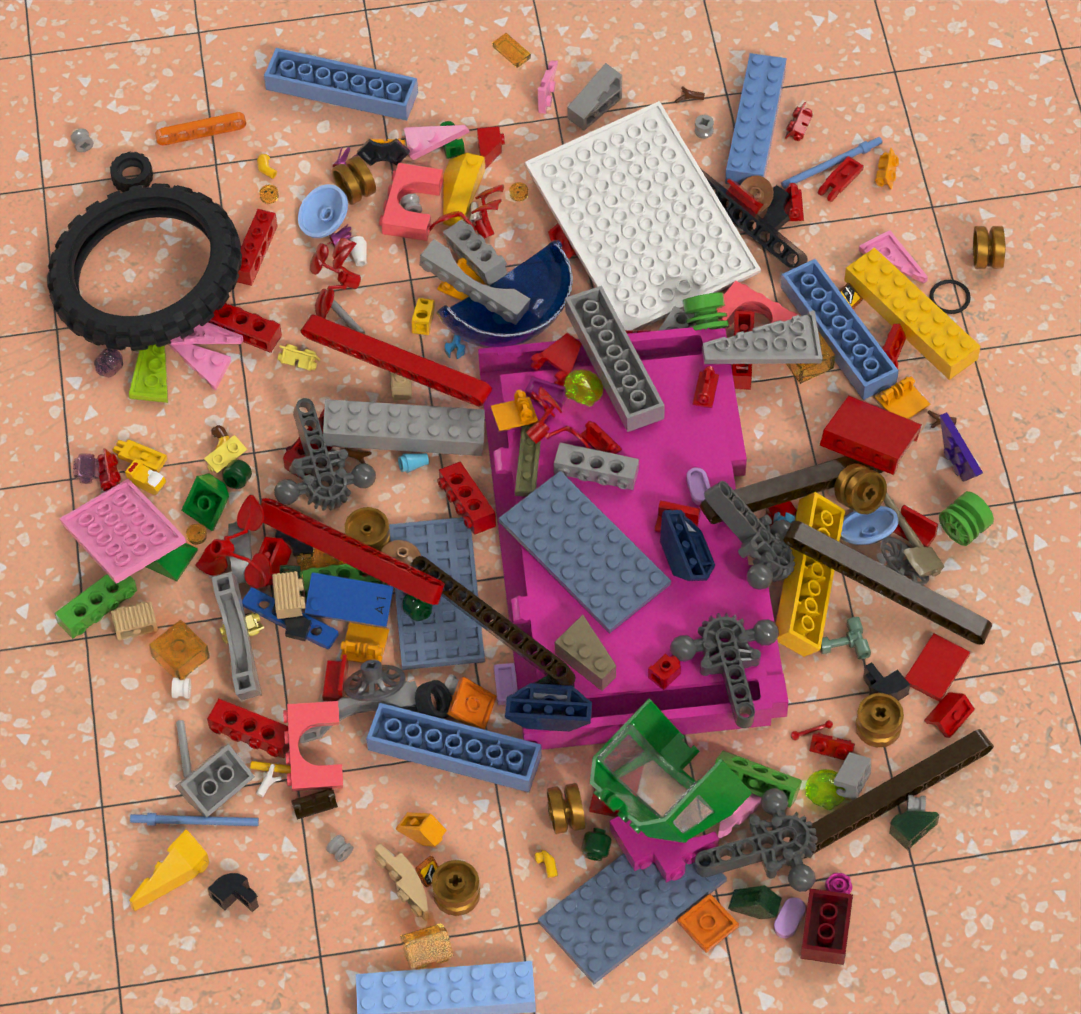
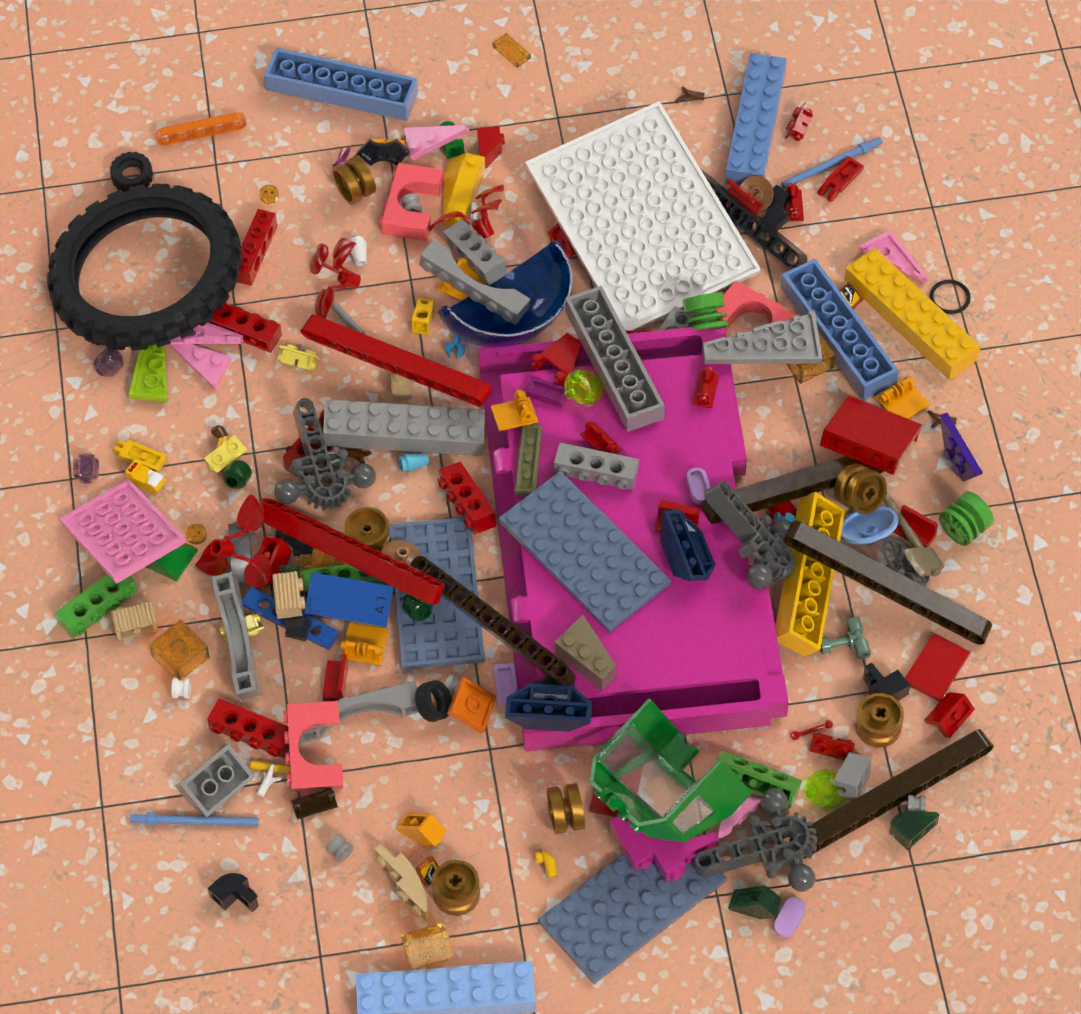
light grey wheel [71,129,94,152] -> none
red hinge [96,448,121,491] -> none
yellow wedge [129,829,209,911] -> none
light grey bar [176,720,192,778] -> none
green slope [181,473,229,531] -> none
yellow arm [257,154,277,179] -> none
light blue dish [298,184,348,238] -> none
flat silver piece [327,224,354,248] -> none
flat silver wheel [344,660,406,701] -> none
medium blue brick [366,703,542,793] -> none
clear yellow tile [509,182,528,201] -> none
red plant [526,387,590,449] -> none
bright pink wing [538,61,558,114] -> none
light grey wedge [567,63,622,130] -> none
dark green head [581,828,612,861] -> none
red brick [648,653,681,690] -> none
dark grey piece [670,613,779,728] -> none
orange plate [677,894,739,953] -> none
light grey wheel [695,115,714,139] -> none
red brick [732,311,755,390] -> none
dark red brick [800,888,853,965] -> none
dark pink plate [825,873,853,894] -> none
light orange hinge [875,148,899,189] -> none
red hinge [882,324,906,369] -> none
pearl gold wheel [973,226,1006,269] -> none

